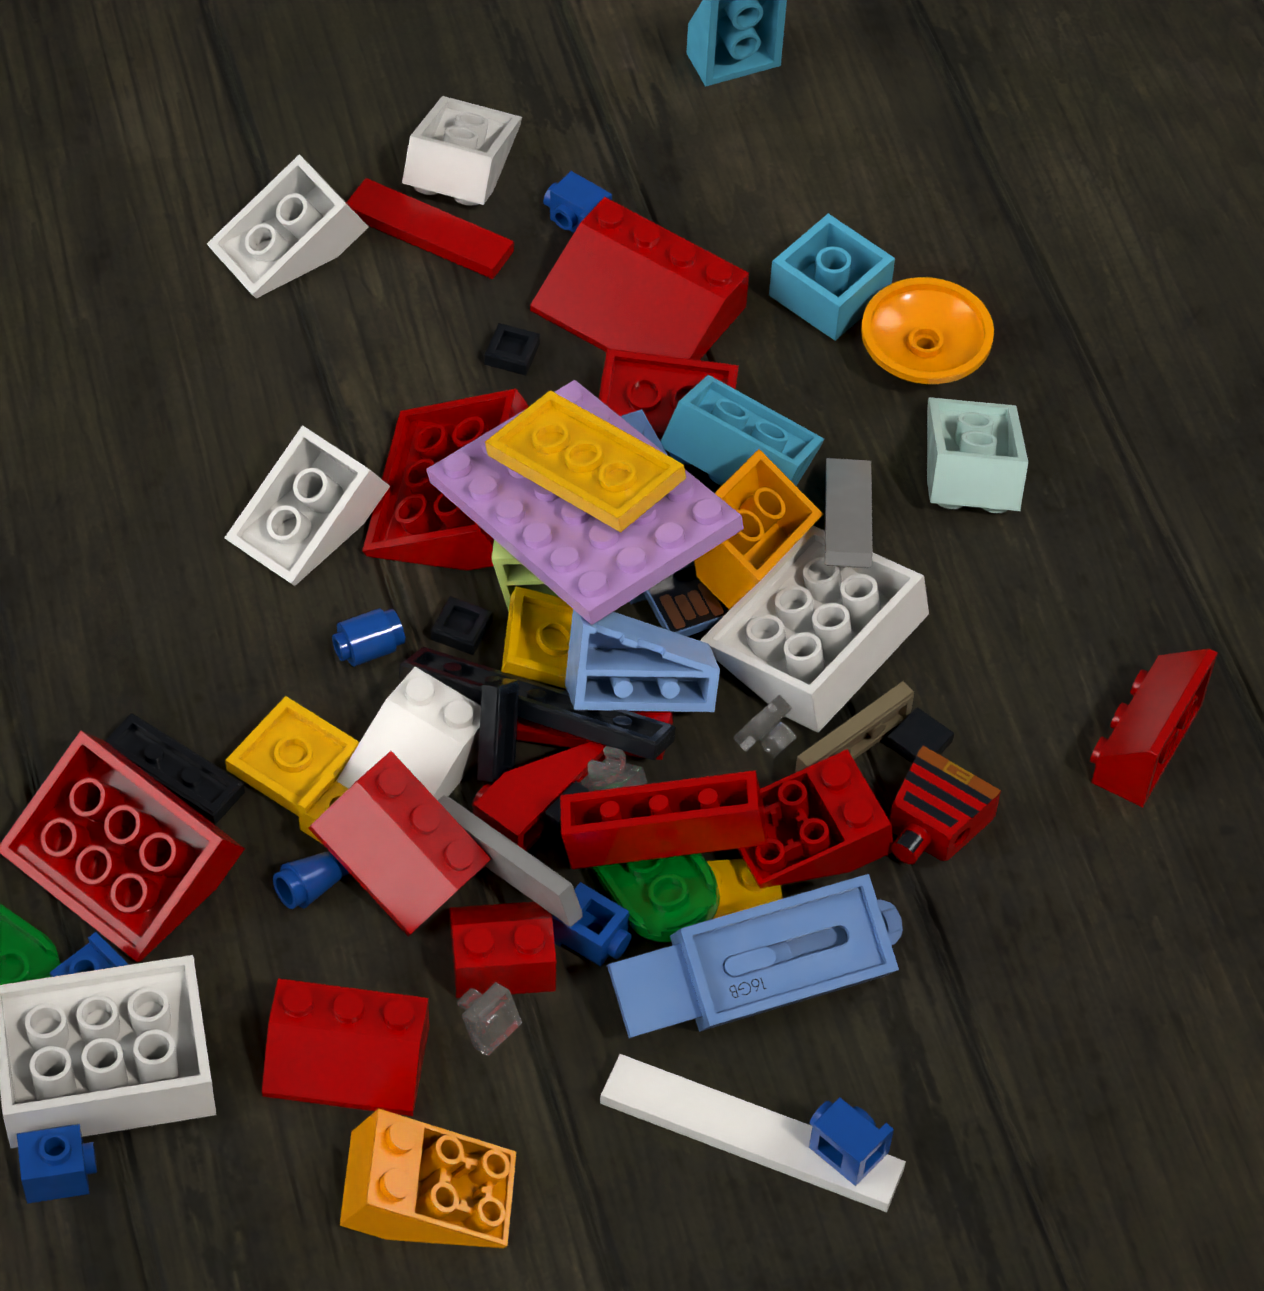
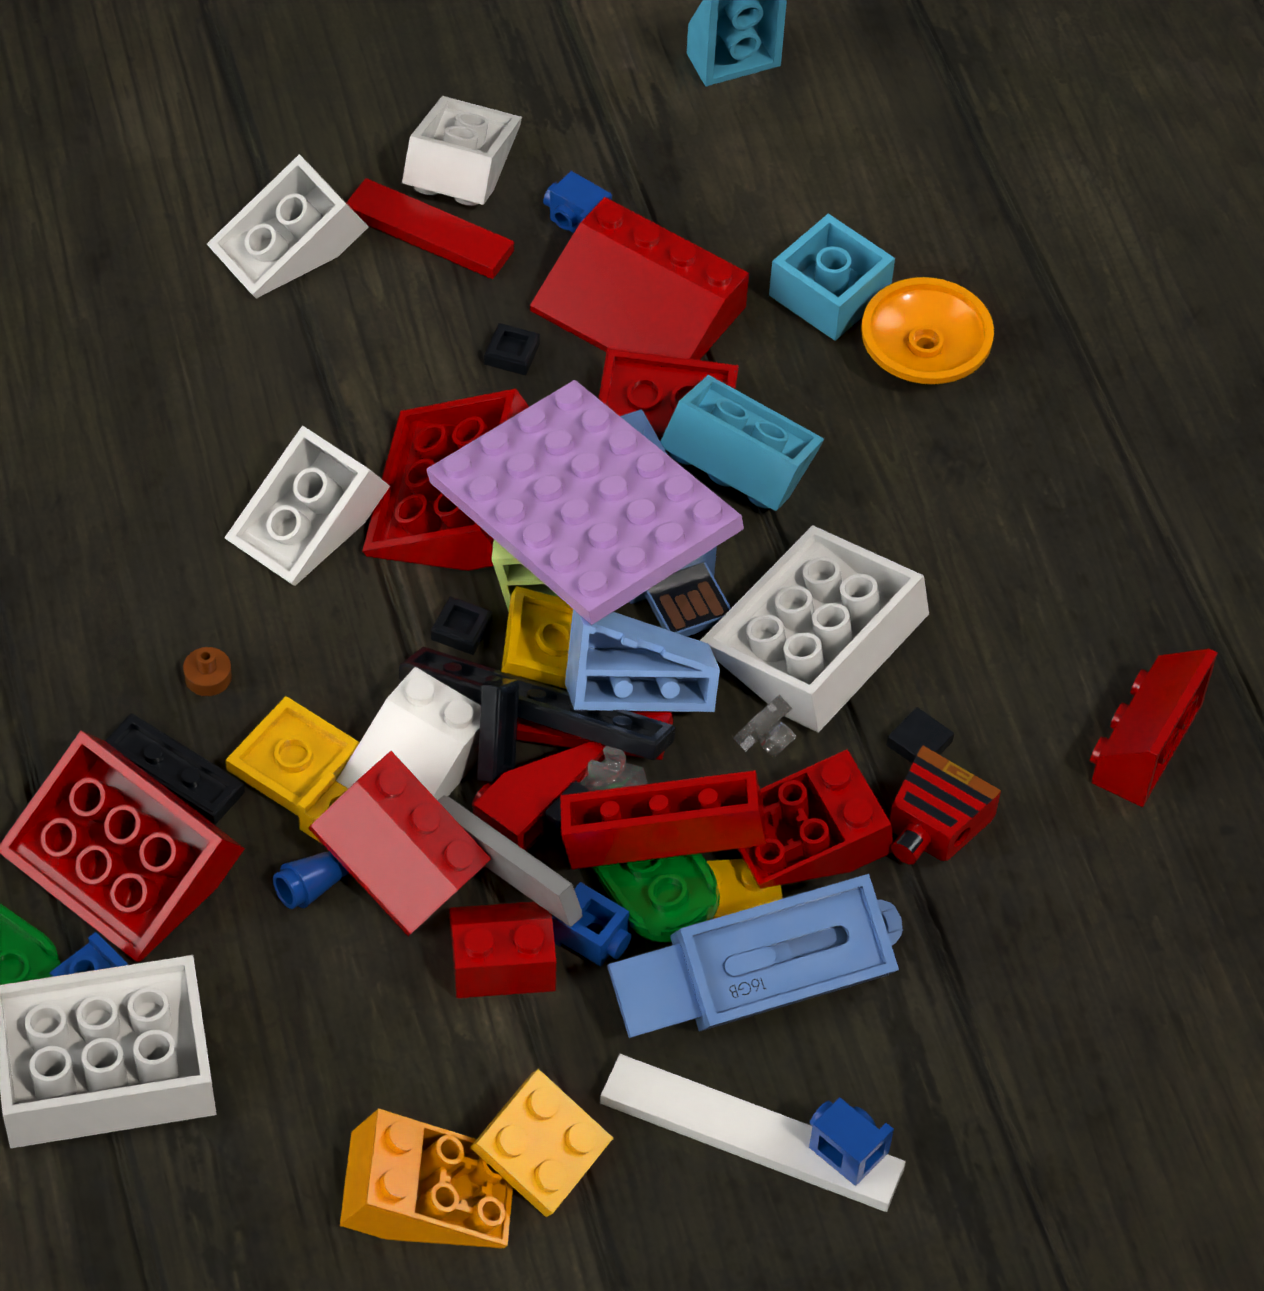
blue brick [17,1124,97,1204] -> none
red slope [262,978,430,1116] -> none
blue brick [332,608,405,667] -> none
clear tile [457,982,522,1056] -> none
yellow plate [485,390,686,532] -> none
light orange slope [694,449,823,610] -> none
dark tan tile [795,681,914,773] -> none
light grey tile [825,458,873,568] -> none
light aqua slope [927,397,1028,513] -> none
none -> dark orange tile [183,647,232,696]
none -> yellow plate [470,1069,613,1217]

